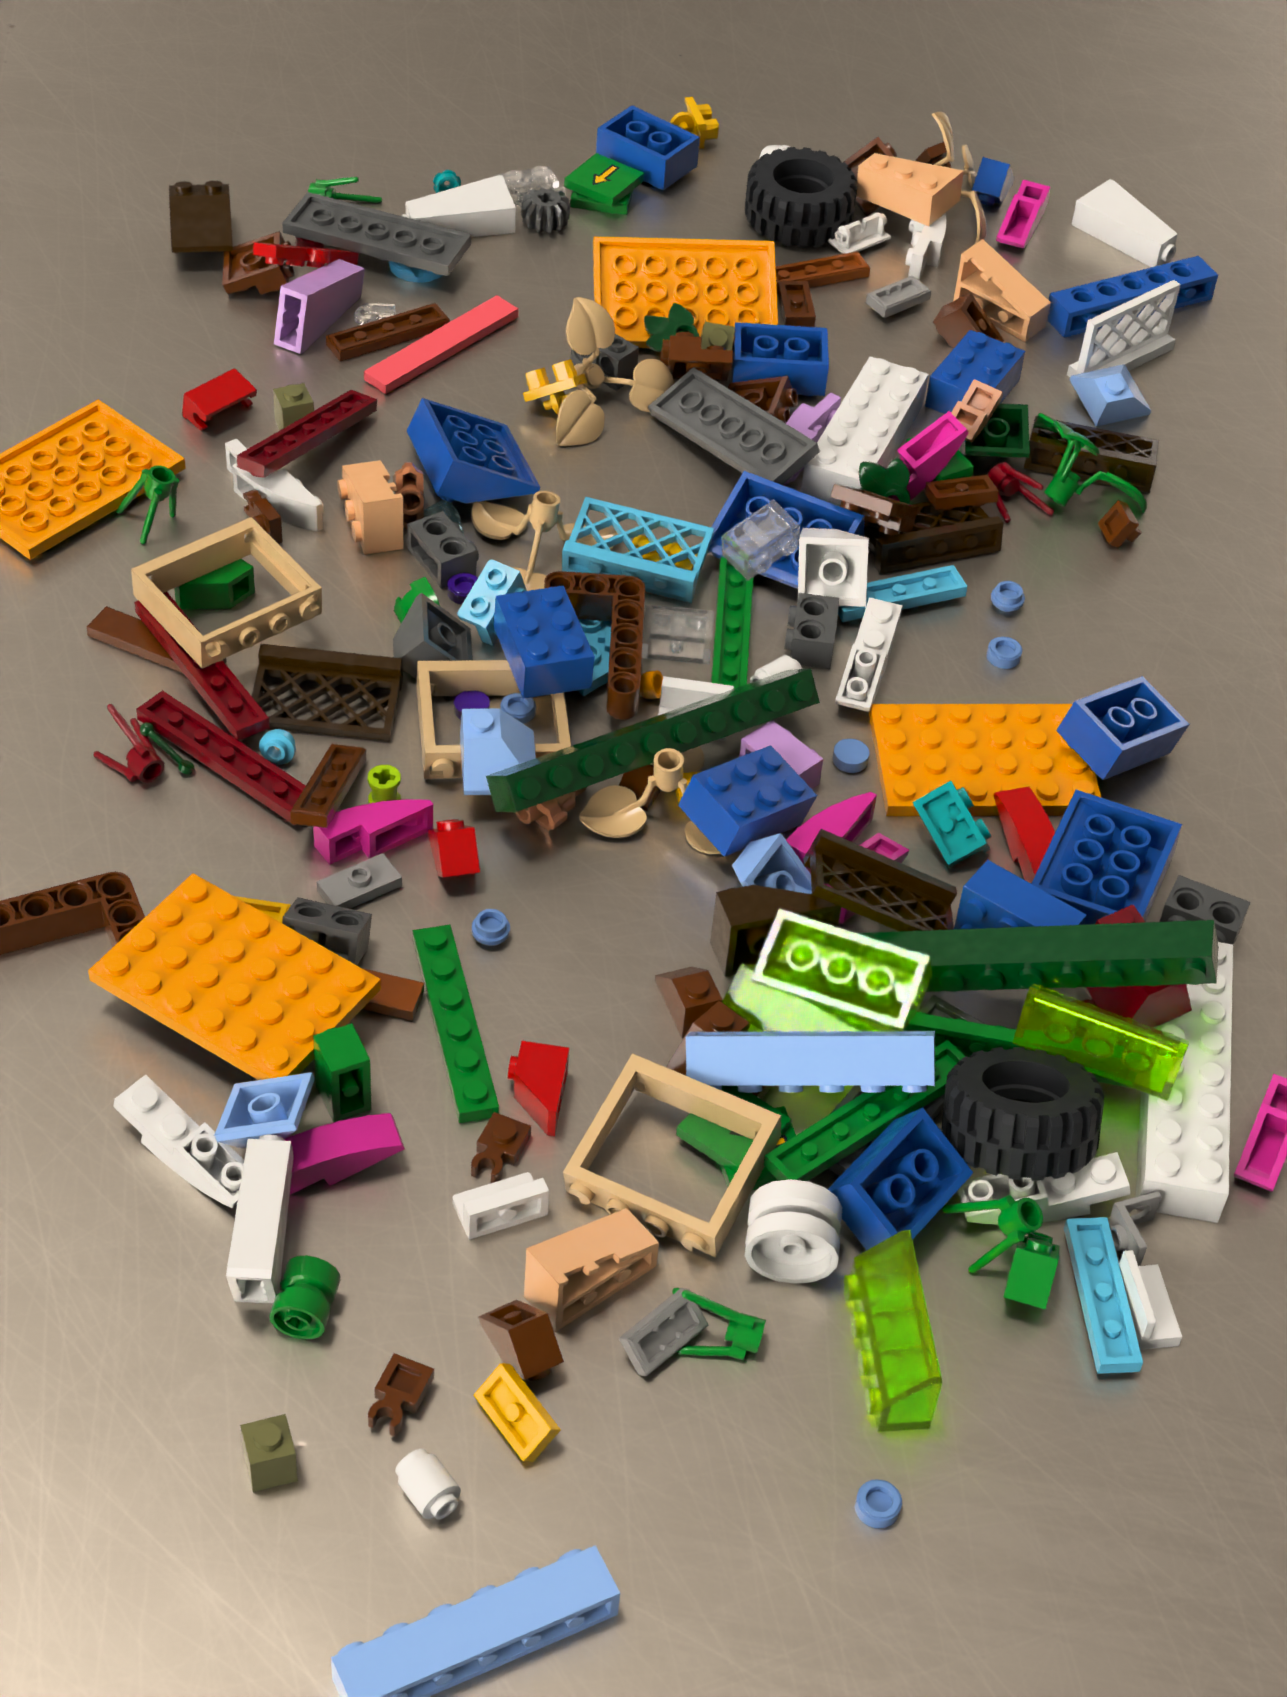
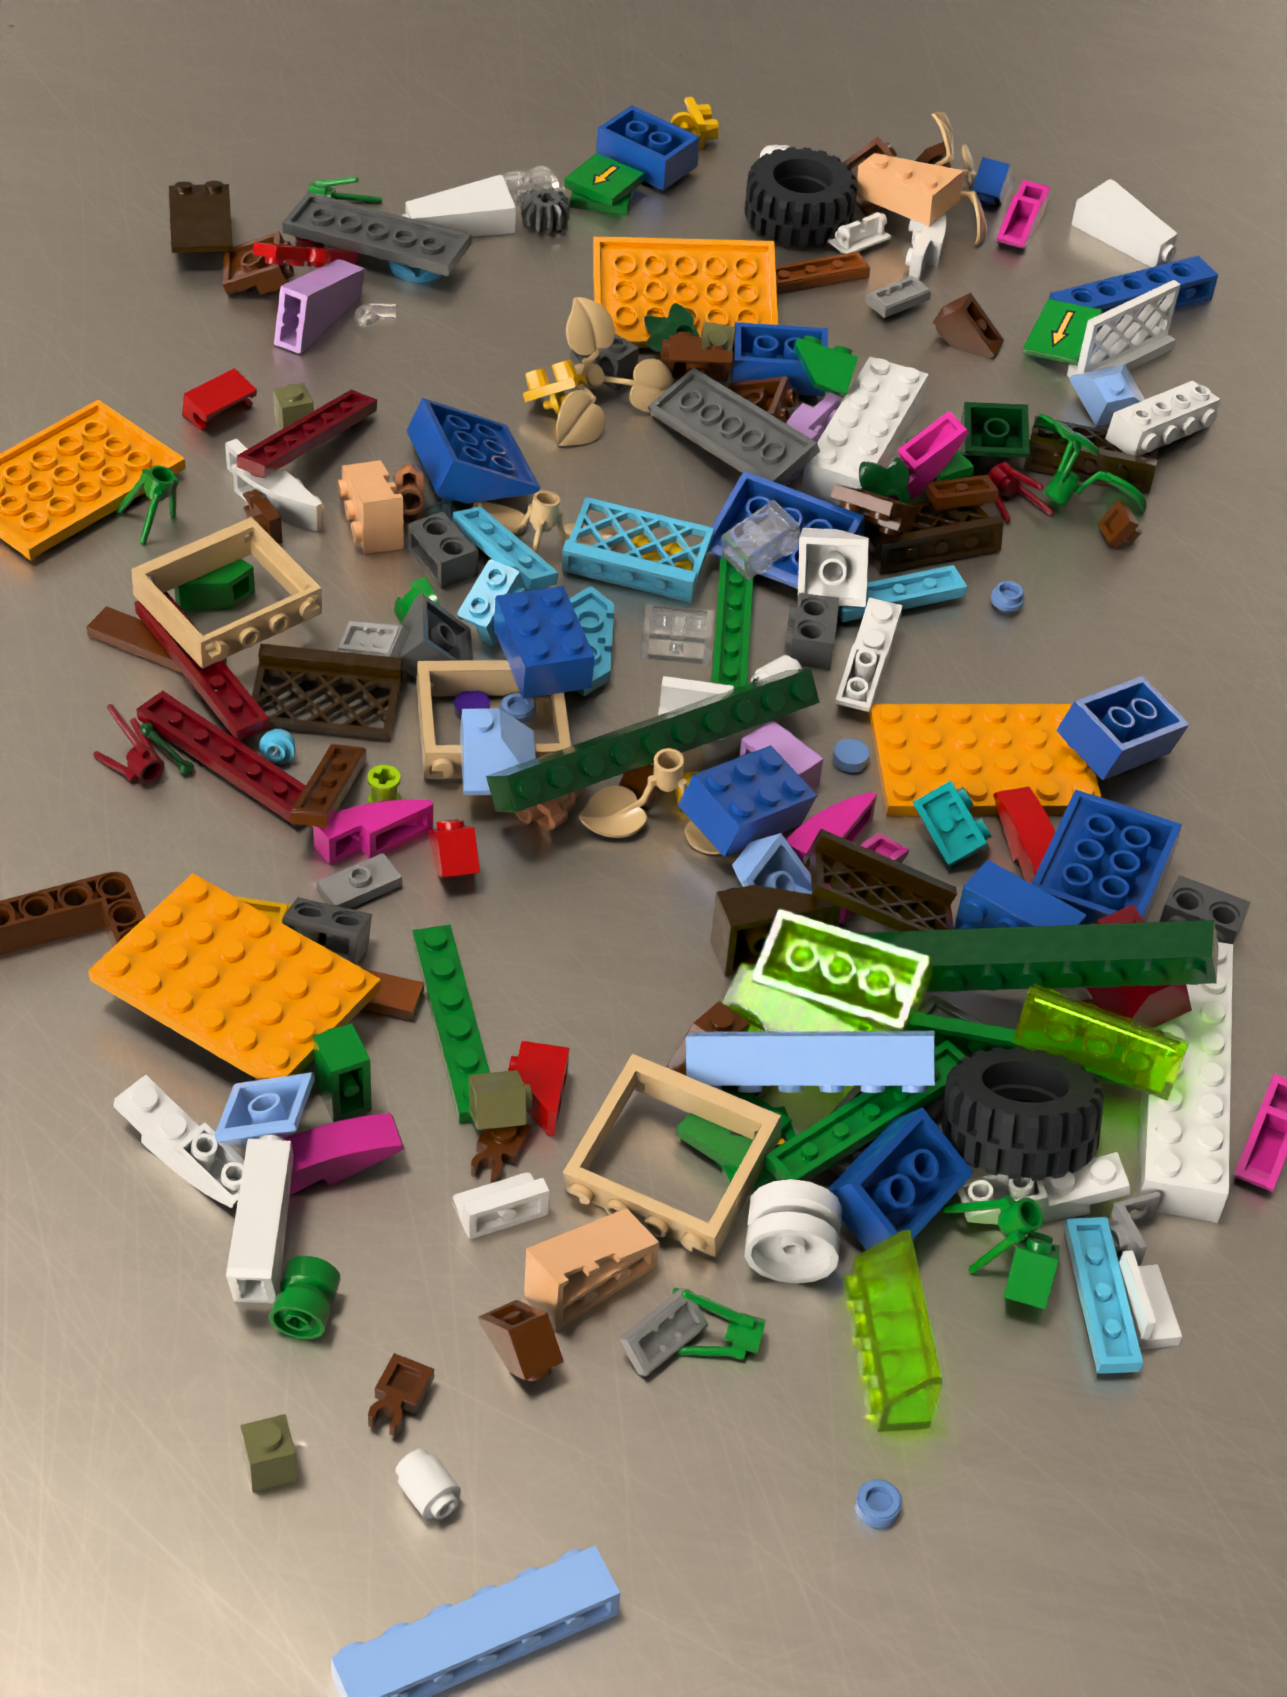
reddish brown tile [326,303,450,361] -> none
coral tile [364,295,519,394] -> none
teal plate [433,170,461,193] -> none
dark purple tile [447,573,478,605] -> none
medium blue plate [472,909,510,945] -> none
yellow plate [473,1363,561,1462] -> none
reddish brown beam [544,571,645,720] -> none
light orange hinge [640,670,663,699] -> none
reddish brown slope [655,966,723,1038] -> none
reddish brown plate [777,281,816,327] -> none
blue brick [925,330,1025,414] -> none
nougat slope [951,379,1003,443] -> none
light nougat wedge [953,239,1051,342] -> none
medium blue tile [986,637,1022,669] -> none
none -> light grey plate [336,620,409,658]
none -> medium azure plate [452,506,559,591]
none -> olive brick [469,1070,532,1130]
none -> green slope [793,336,858,398]
none -> green tile [1023,299,1103,366]
none -> white brick [1105,381,1221,456]

